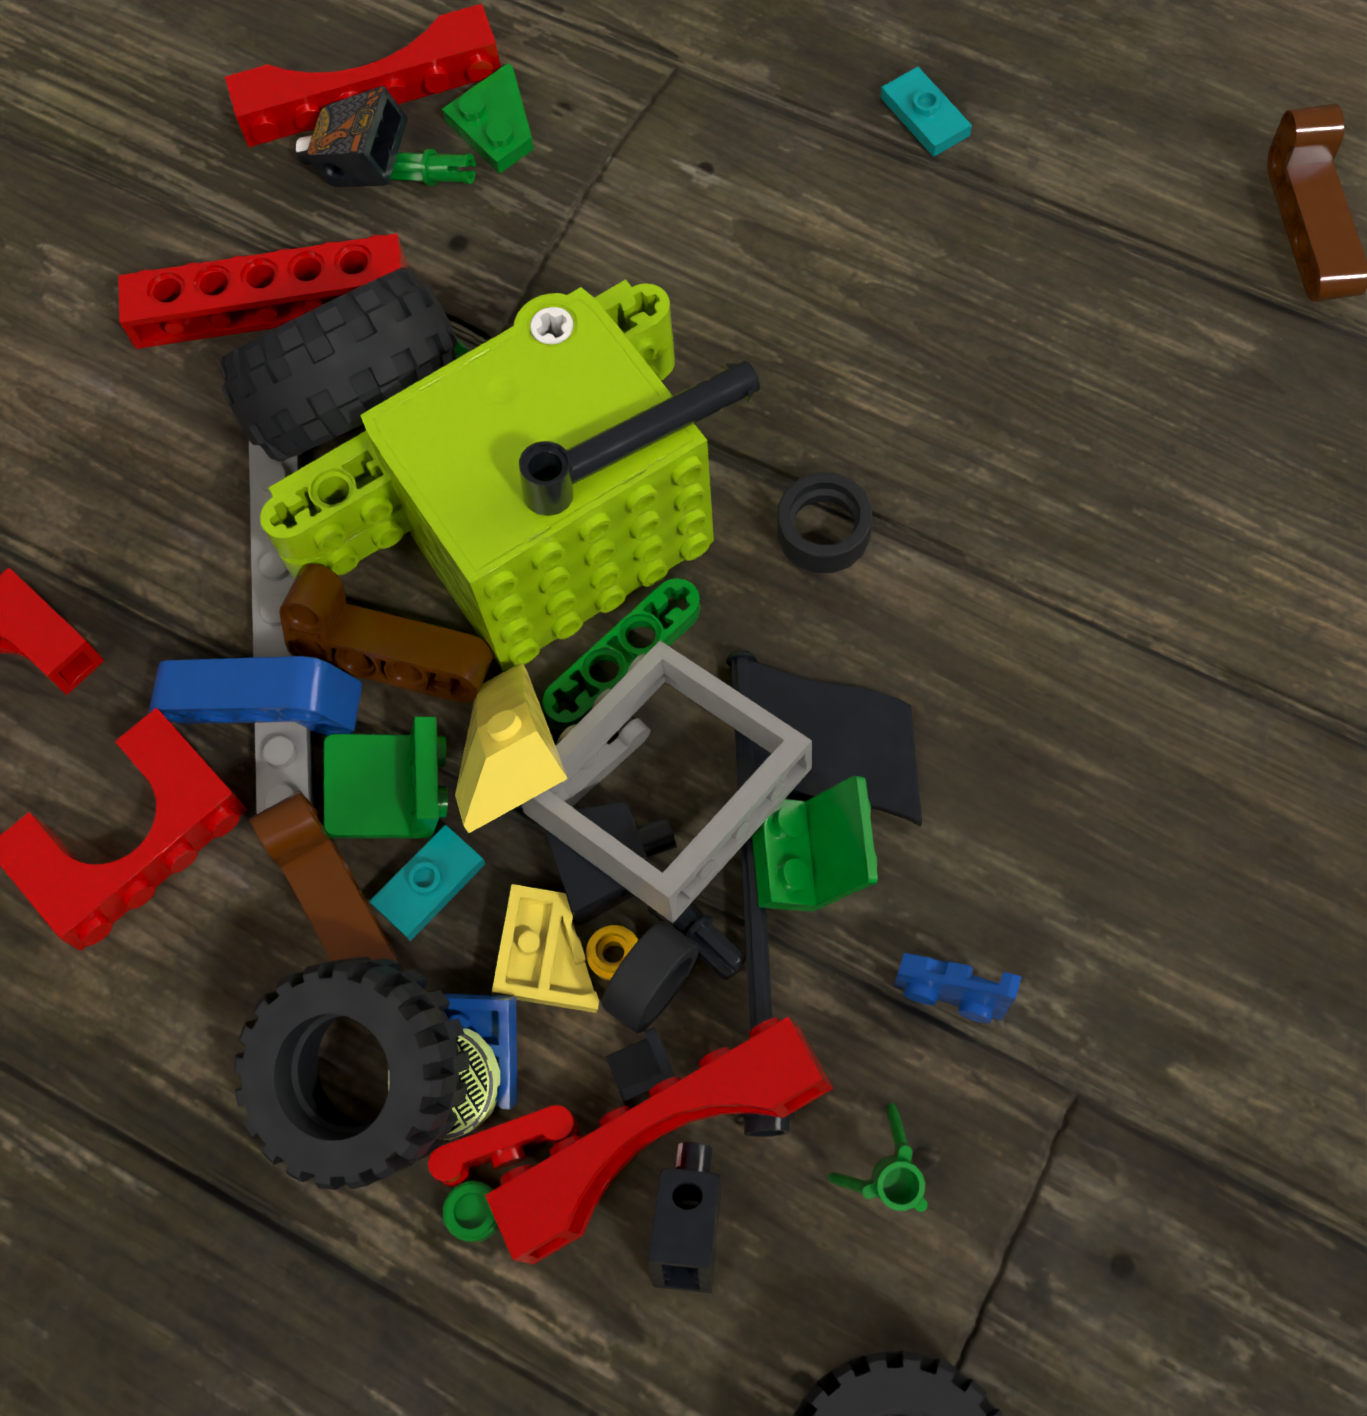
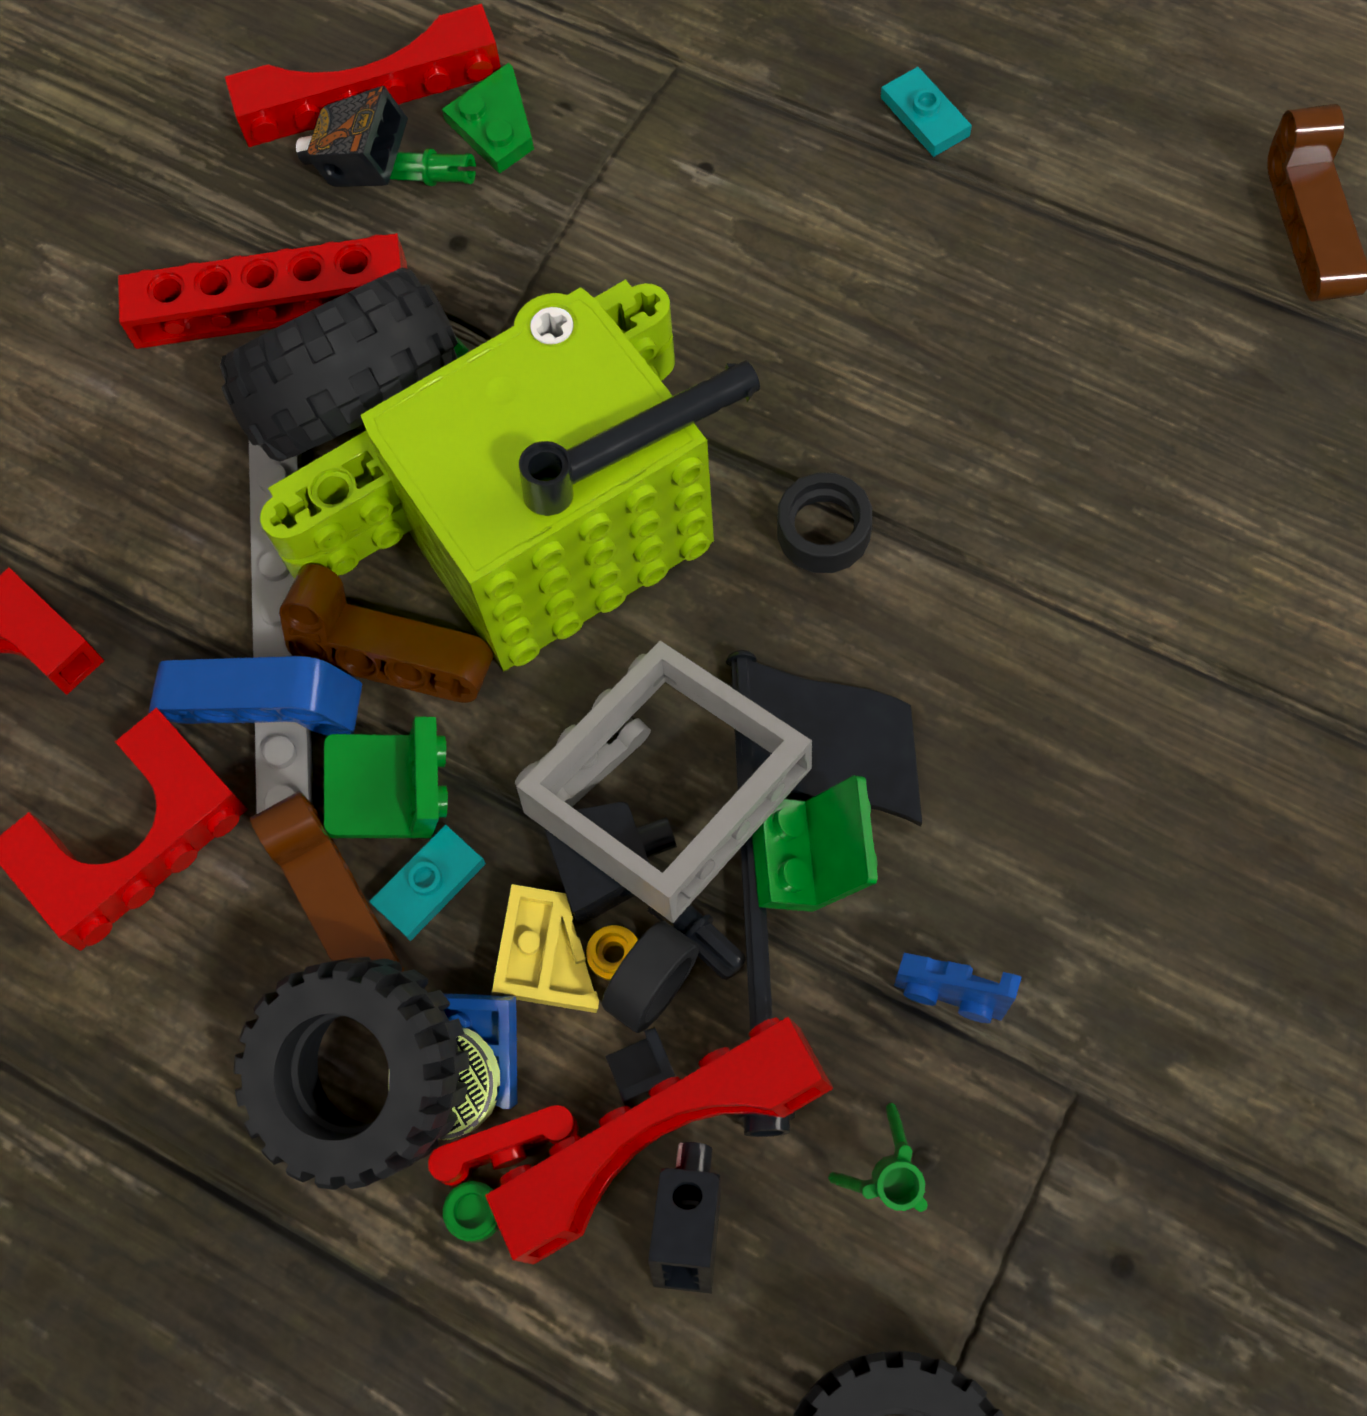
light yellow wedge [455,663,568,833] -> none
green beam [542,578,701,731] -> none

